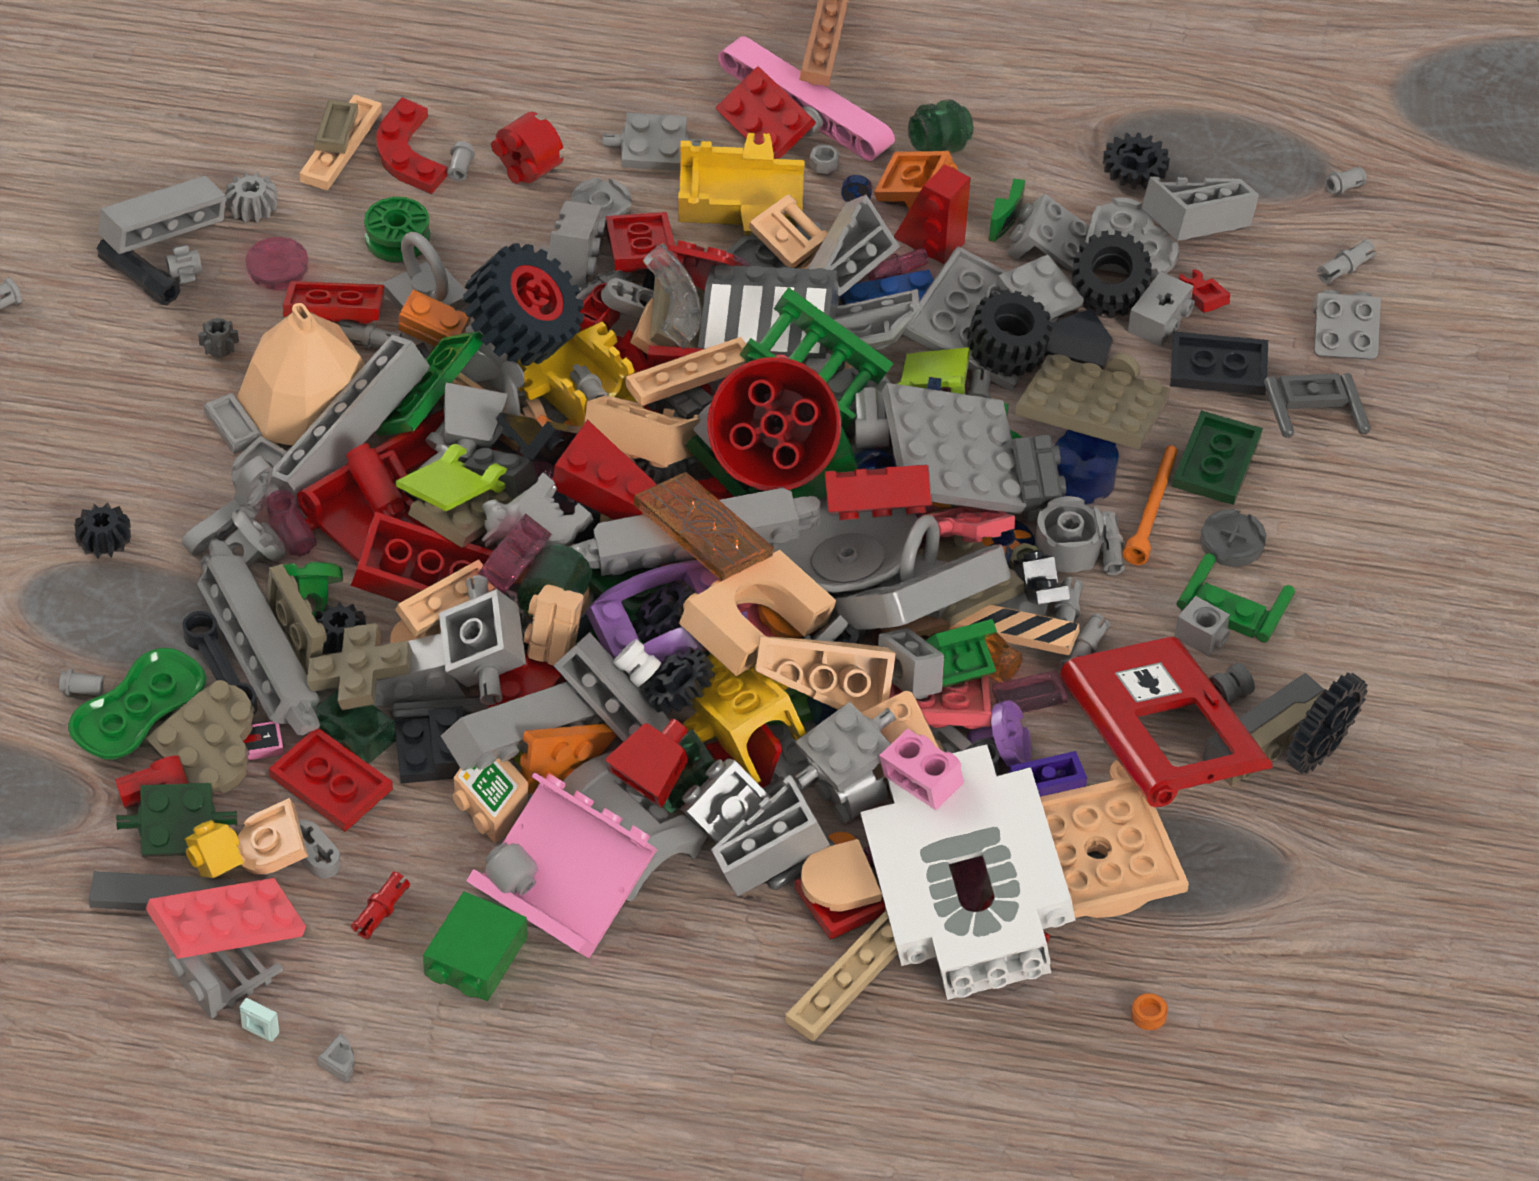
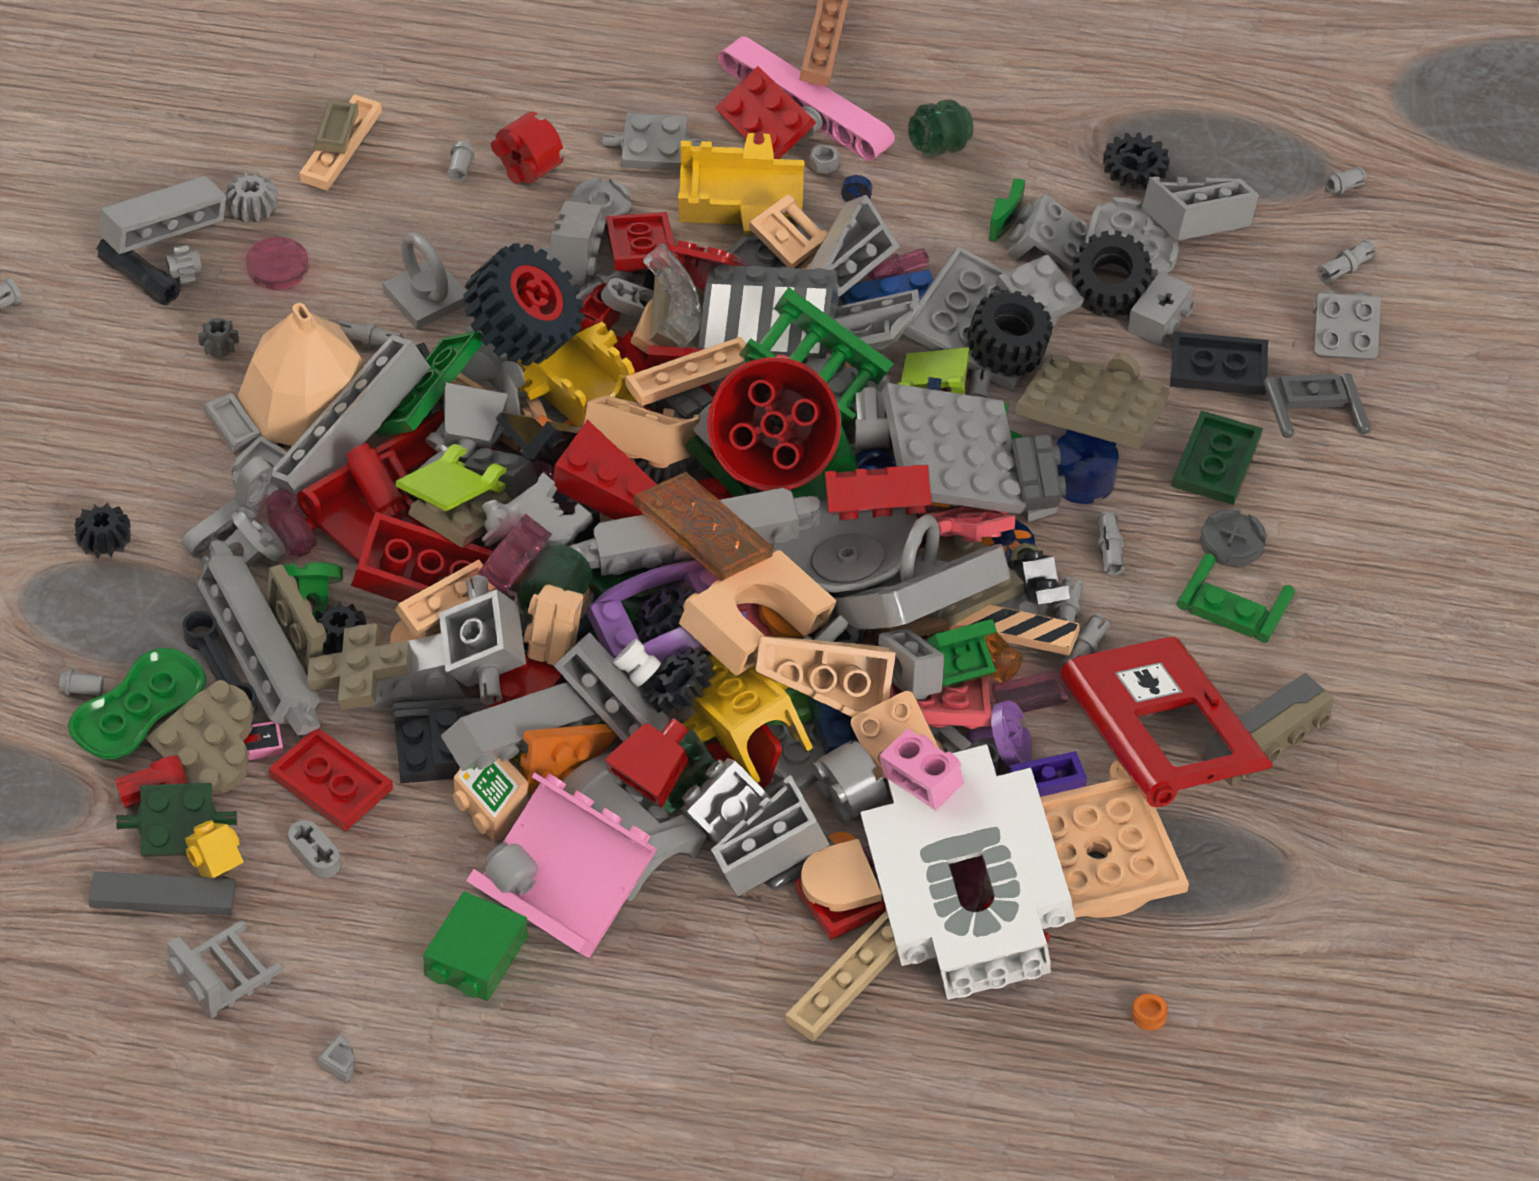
coral plate [146,878,306,959] -> none
light nougat tile [237,798,308,875] -> none
light aqua tile [239,998,279,1042] -> none
red plate [283,281,385,324] -> none
clear green brick [316,689,396,764] -> none
red pin [351,872,411,939] -> none
green wheel [364,197,430,262] -> none
red plate [376,97,448,194] -> none
orange brick [398,289,471,347] -> none
light grey axle [570,364,609,401] -> none
light grey plate [793,702,896,793] -> none
orange plate [874,151,958,210] -> none
red wedge [894,164,971,264] -> none
light grey brick [1034,496,1104,572] -> none
black slope [1044,309,1113,370] -> none
orange piece [1122,445,1178,565] -> none
light grey brick [1175,596,1230,657] -> none
red plate [1179,269,1230,313] -> none
dark grey wheel [1209,663,1255,705] -> none
black gear [1286,672,1368,774] -> none

